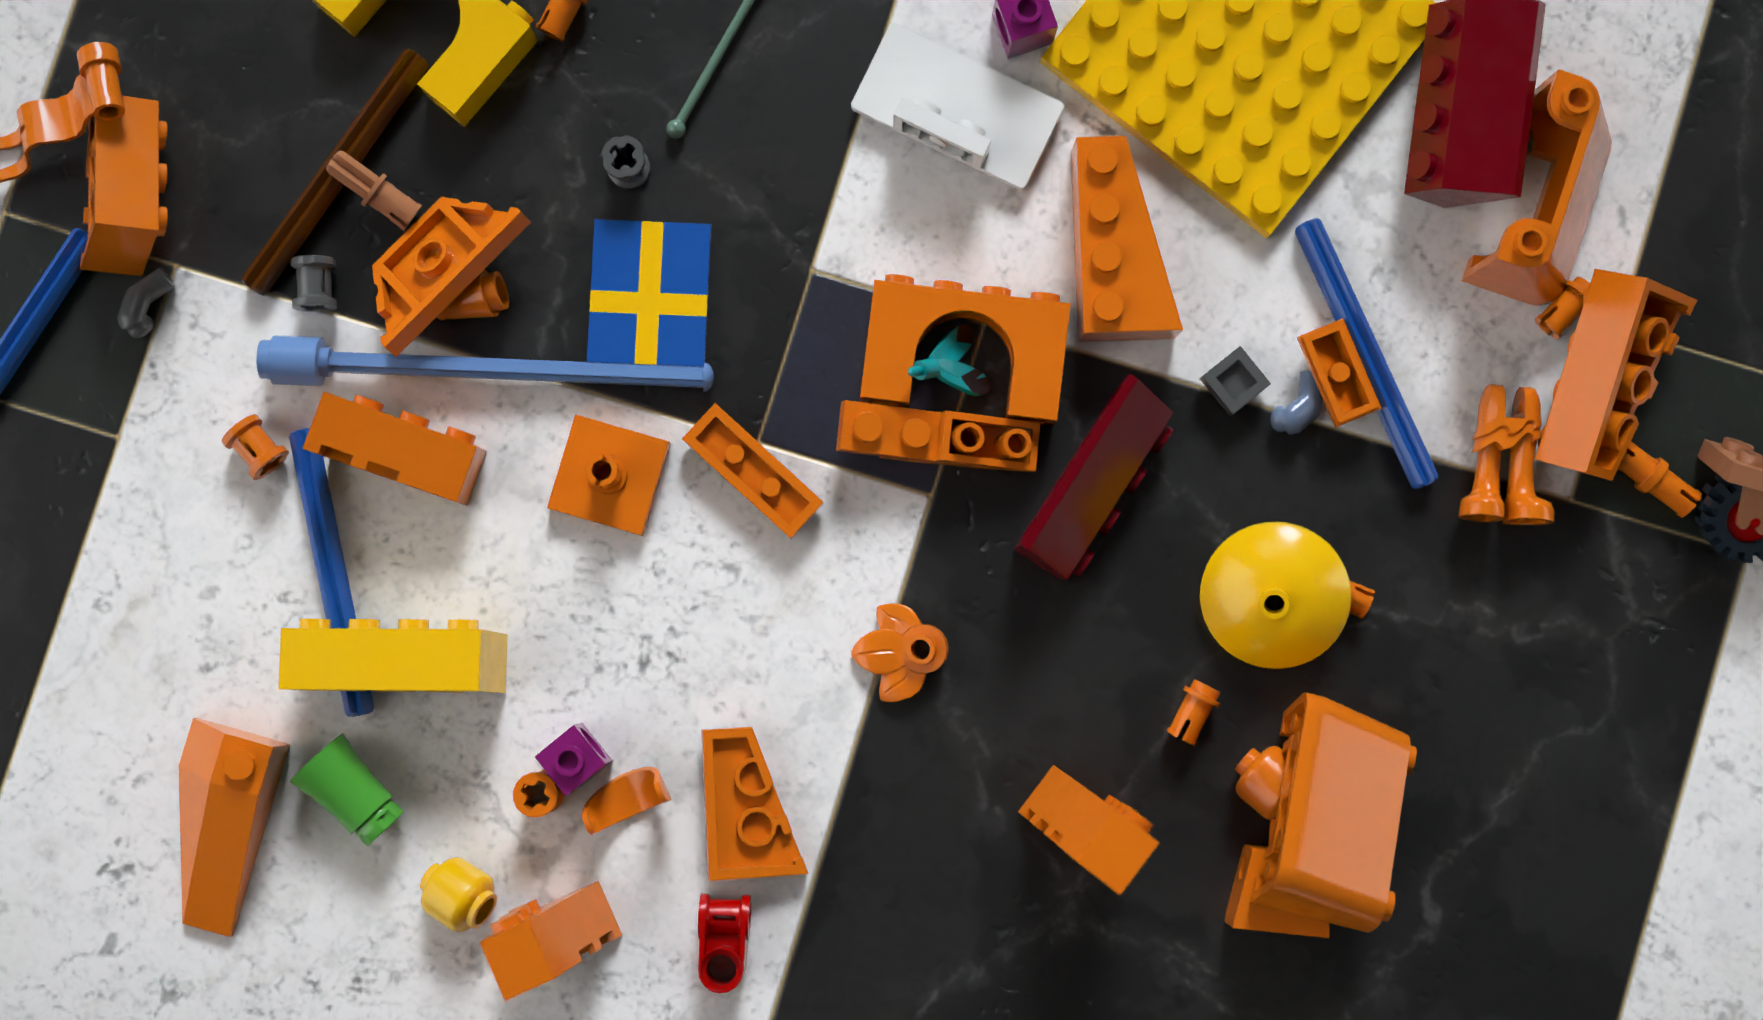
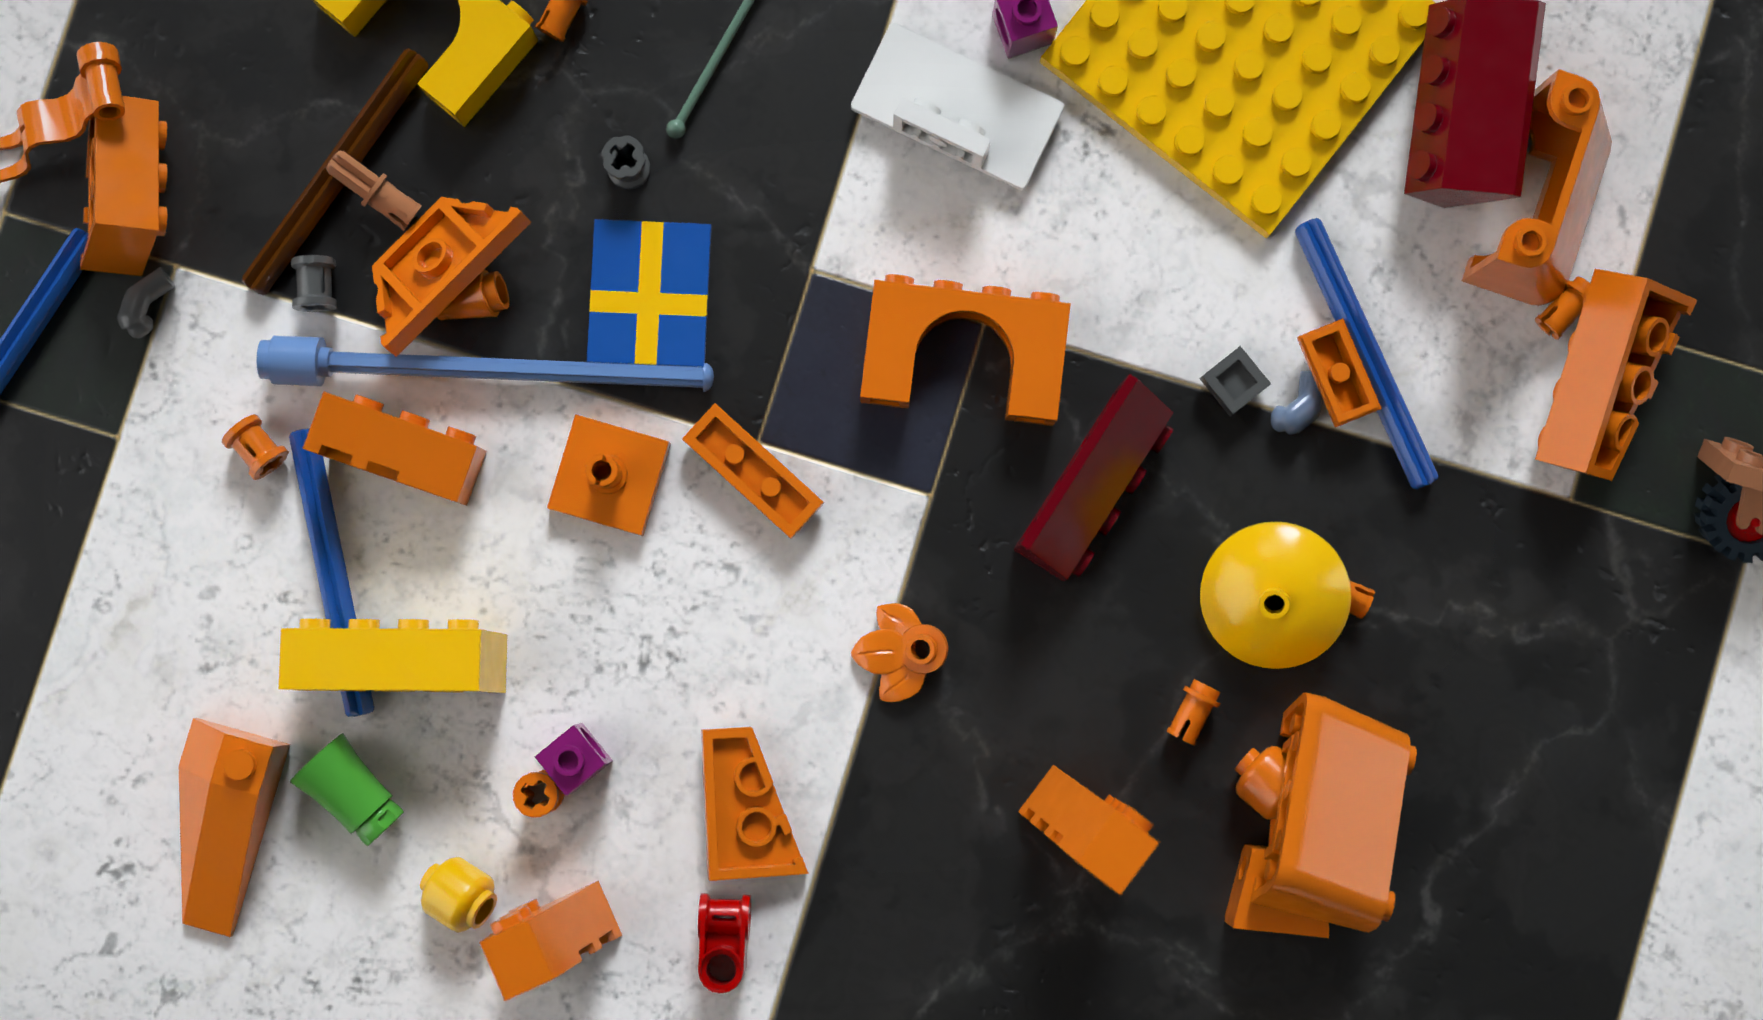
orange helmet [582,767,671,835] -> none
orange slope [836,400,1040,472] -> none
teal piece [908,324,992,396] -> none
orange wedge [1071,136,1183,342] -> none
orange piece [1459,384,1555,525] -> none
orange pin [1618,442,1702,518] -> none

